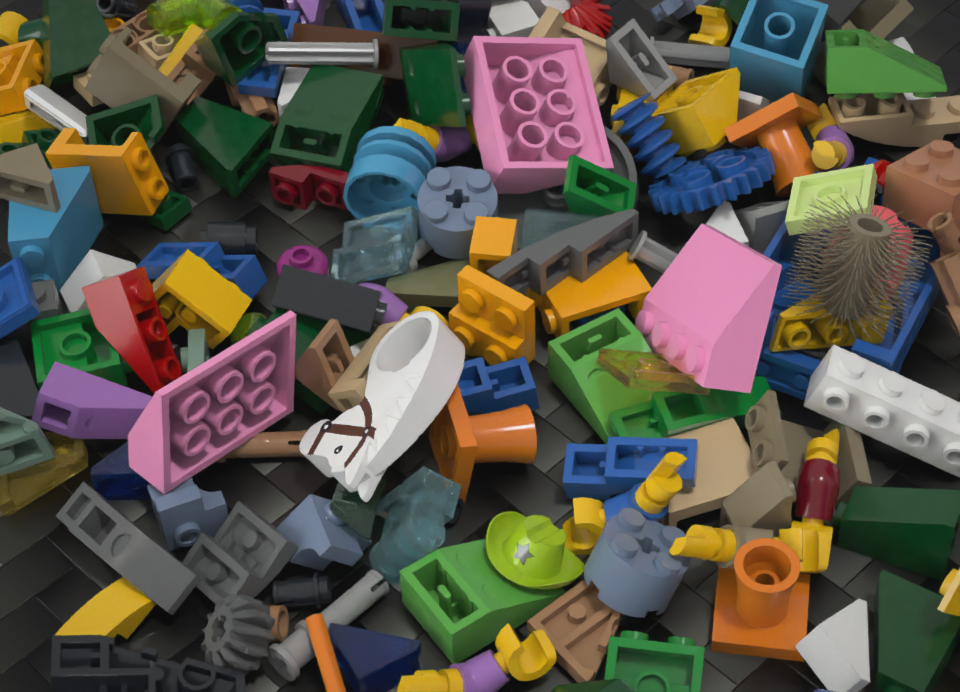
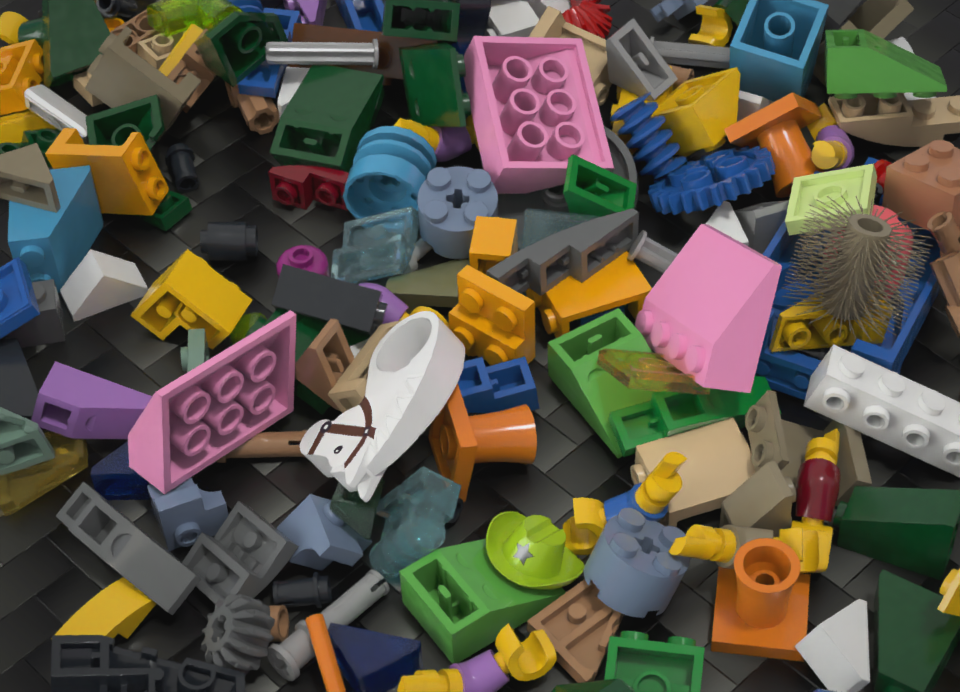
green plate [30,308,134,389] -> none
red slope [82,266,183,393] -> none
blue slope [137,242,268,301] -> none
dark green slope [176,96,274,198] -> none
blue slope [562,436,699,500] -> none

